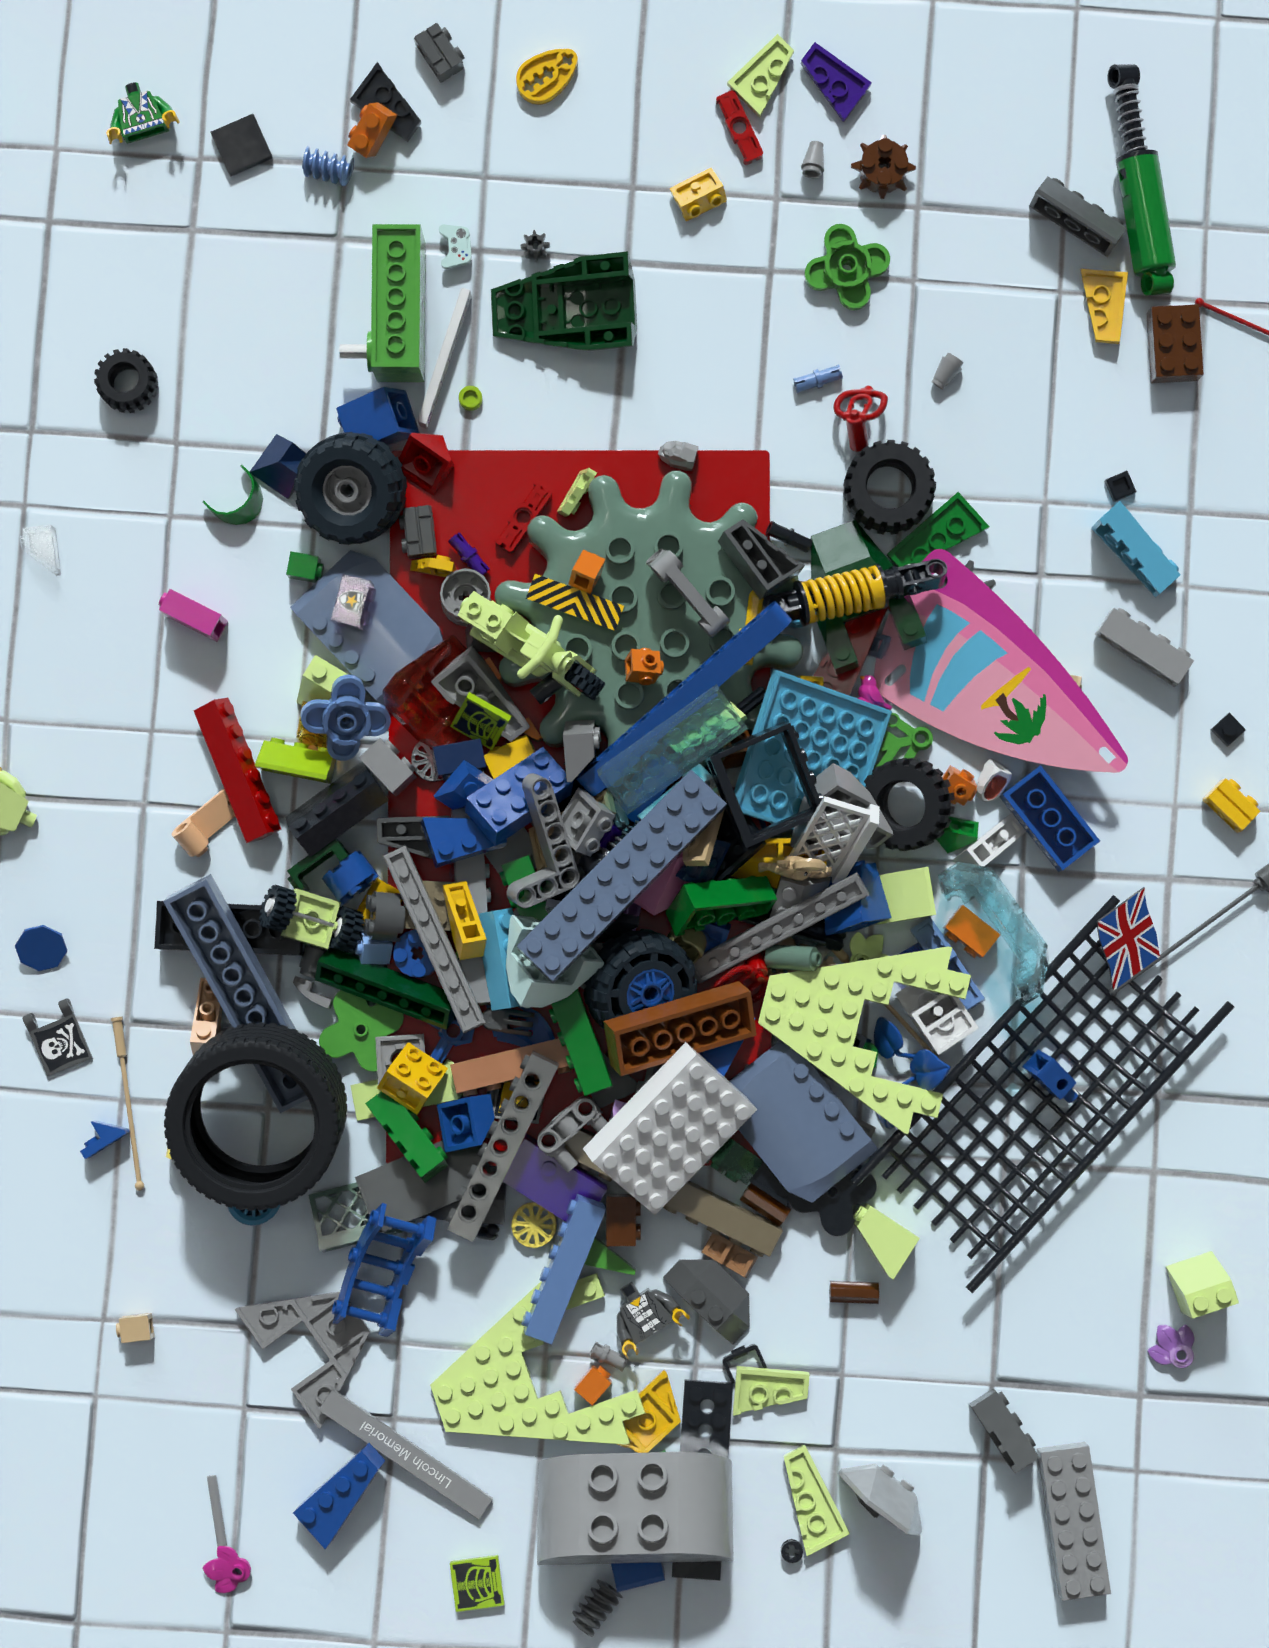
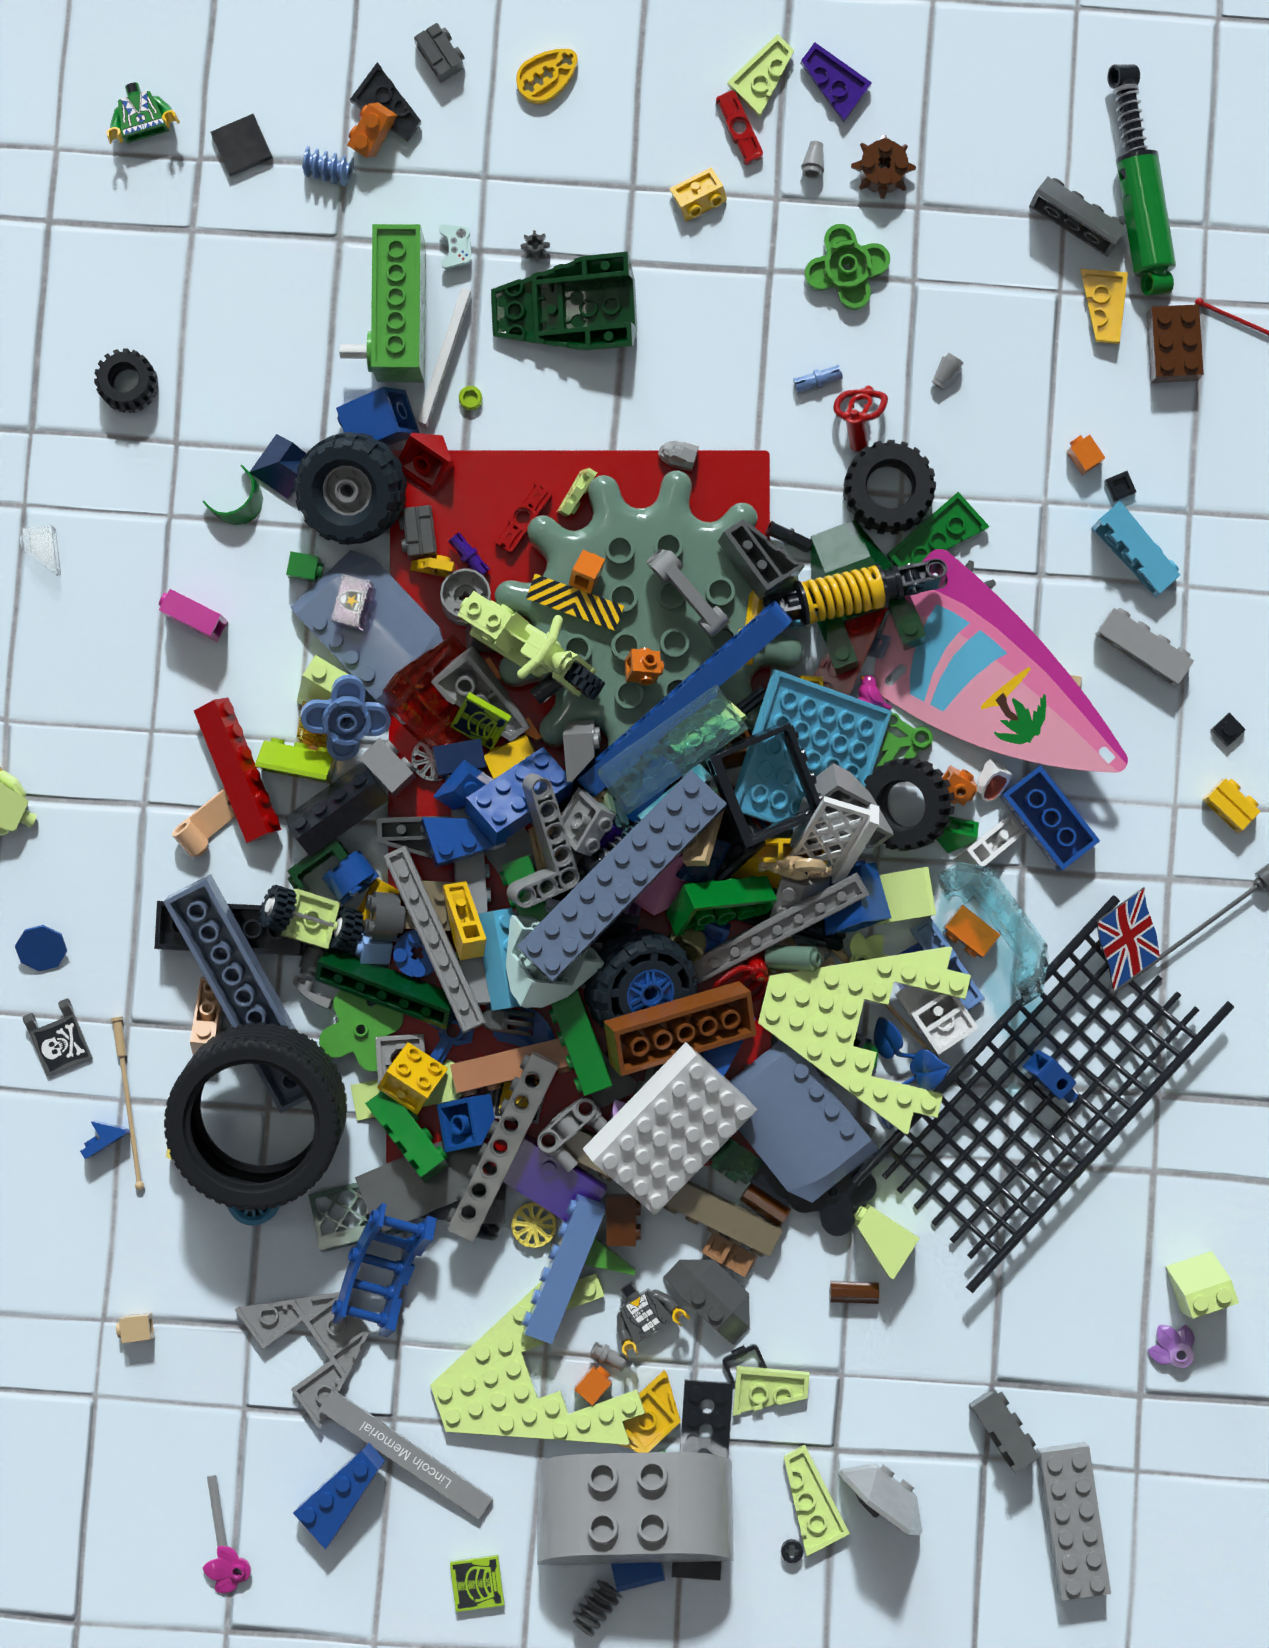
none -> orange brick [1067,434,1105,475]

